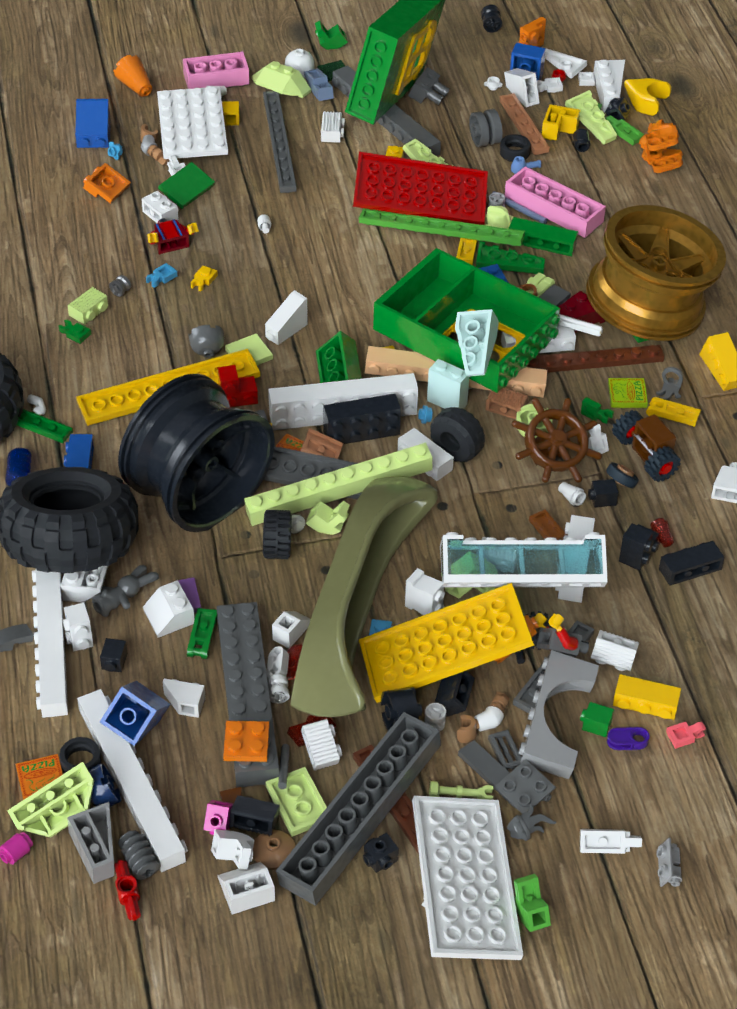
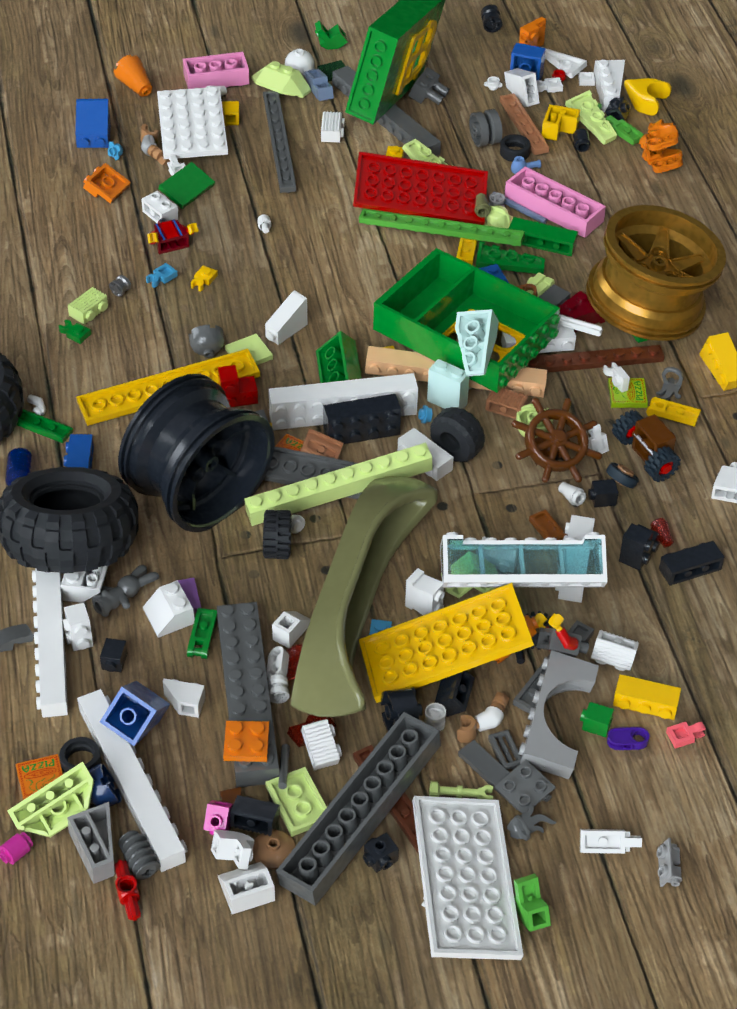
yellowish green brick [305,501,350,535] -> none
green plate [581,397,614,424] -> none
none -> olive cone [474,193,491,217]
none -> white plate [603,362,630,393]

